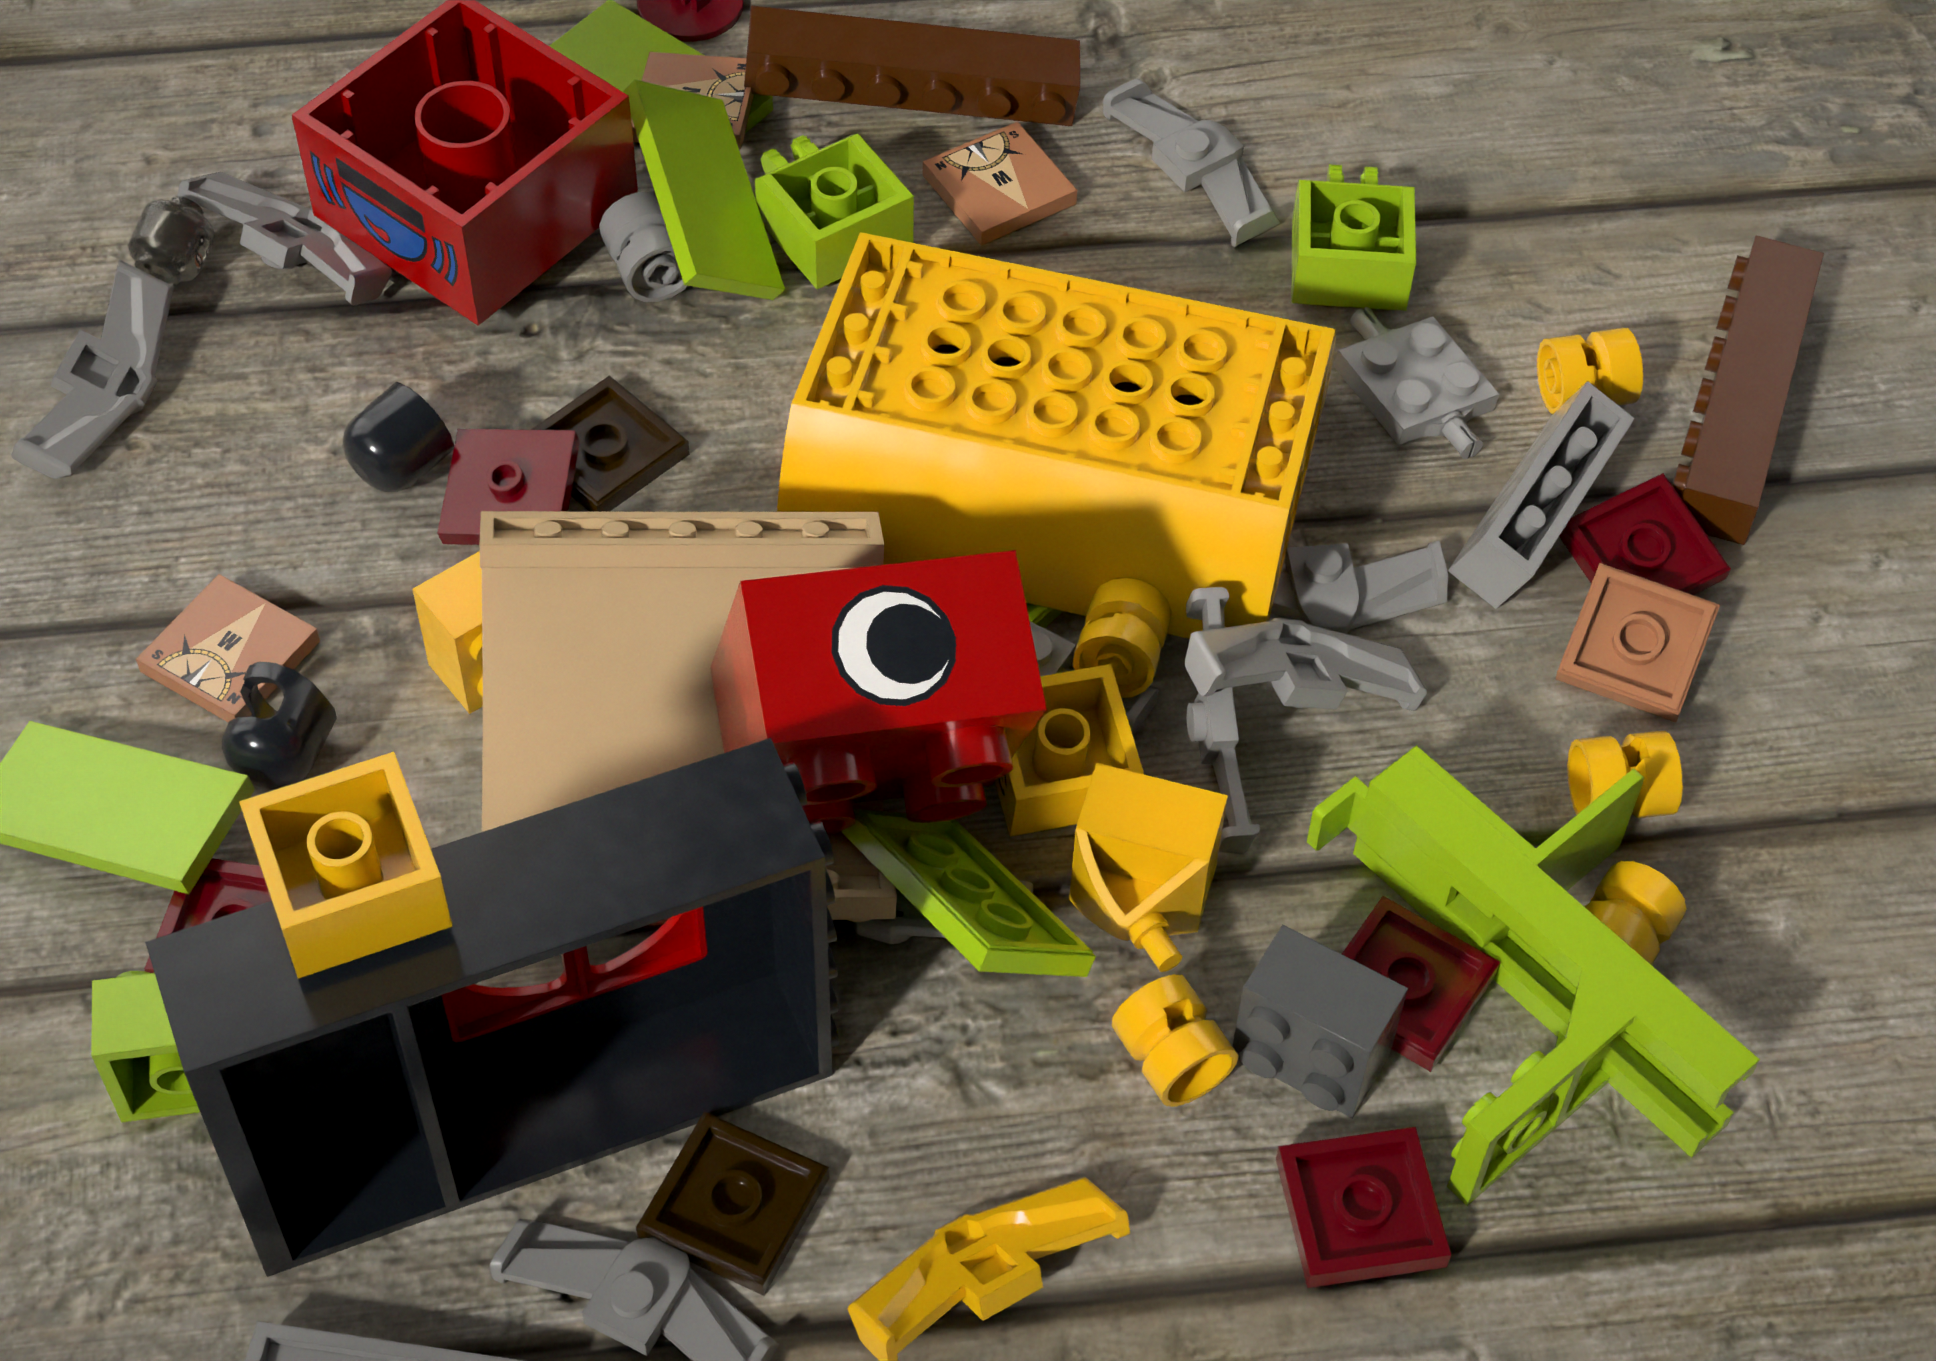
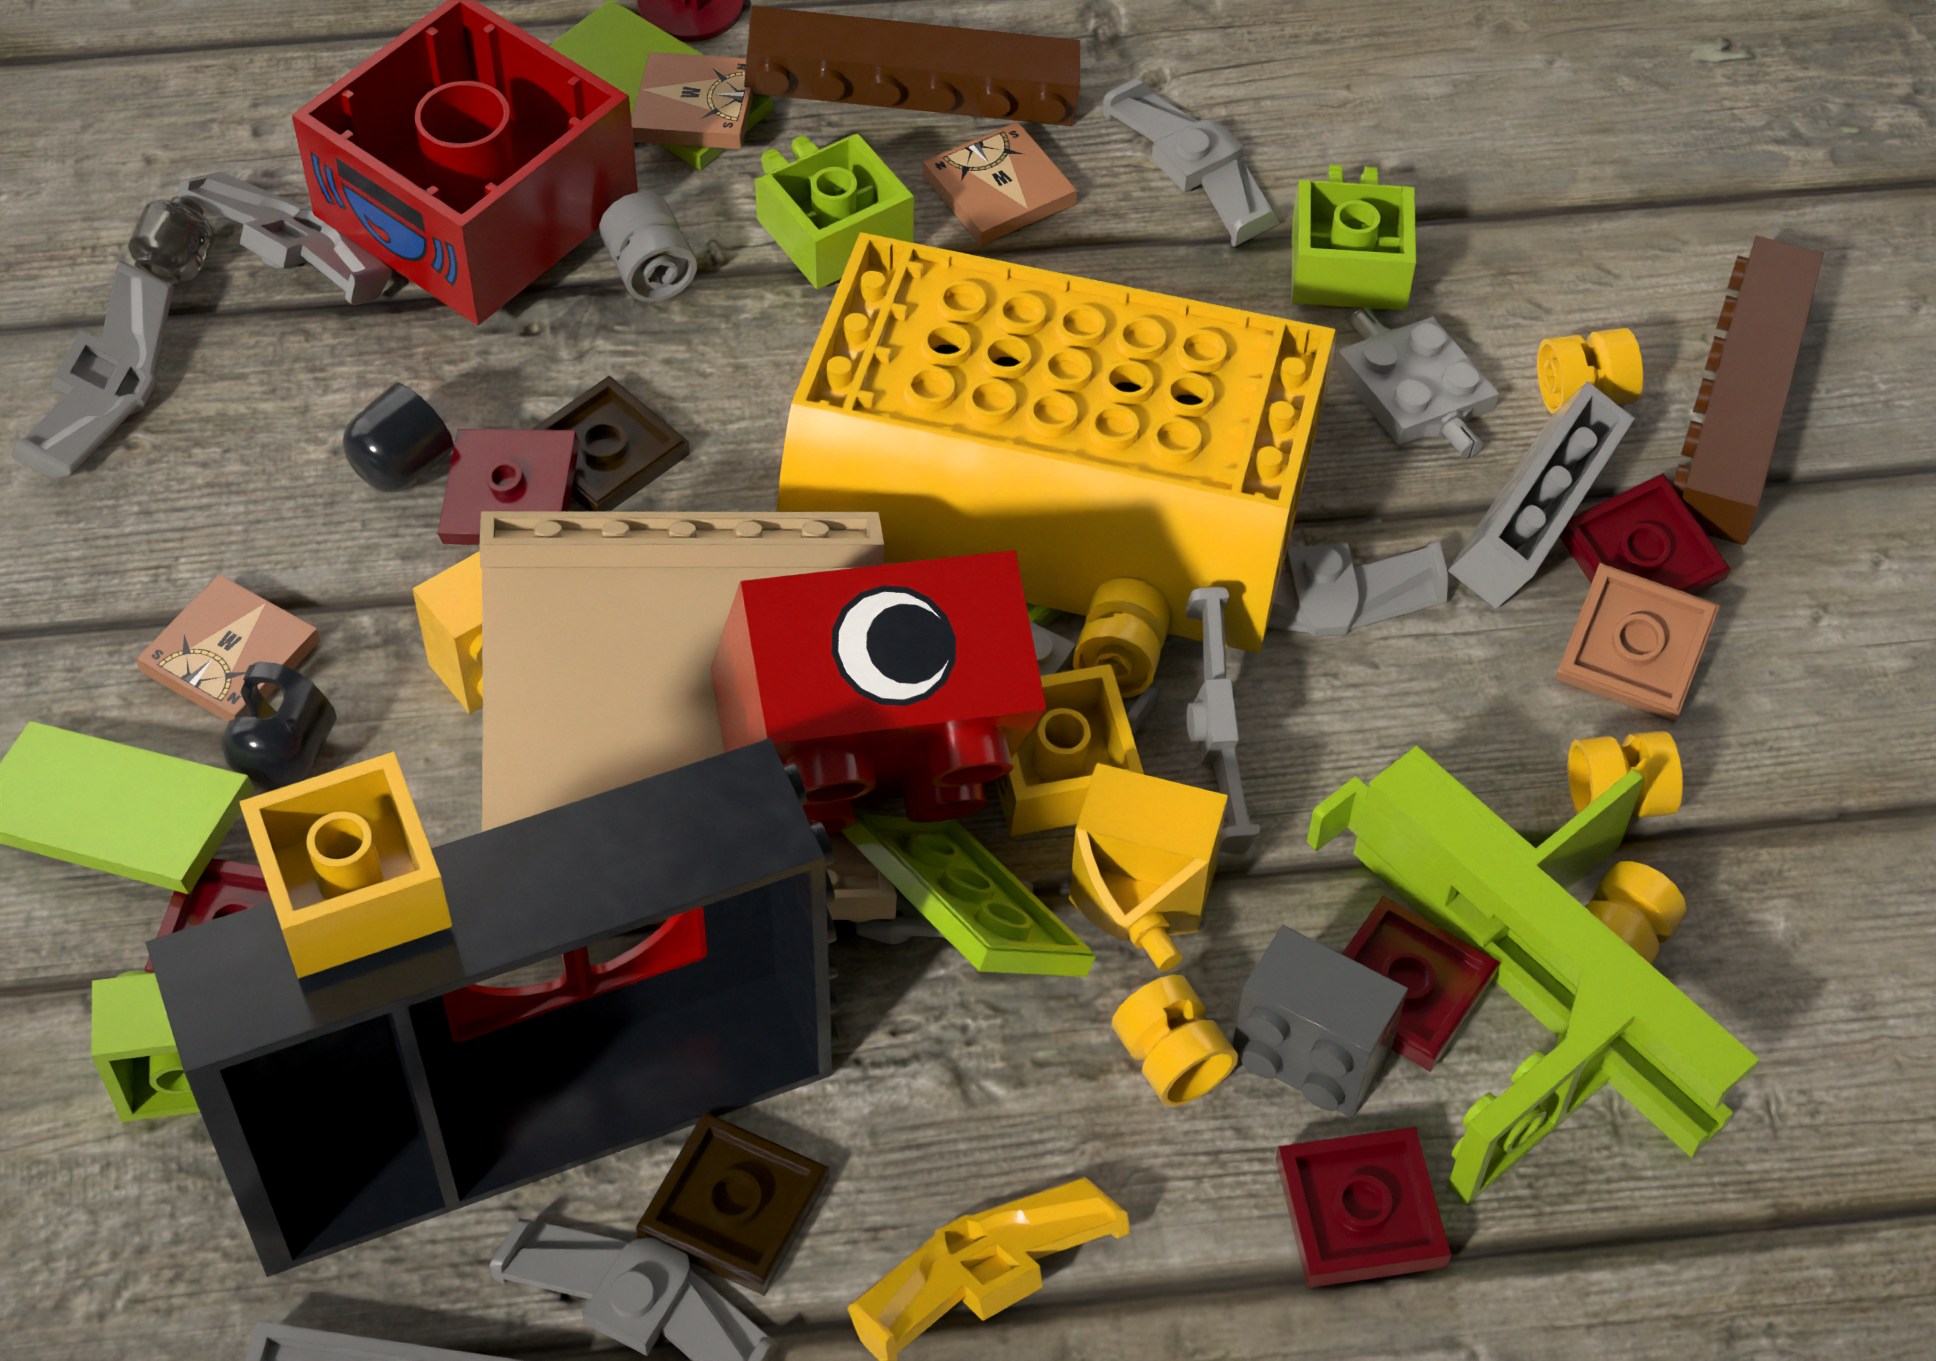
lime tile [623,79,785,300] -> none
light grey plate [1185,618,1427,711] -> none

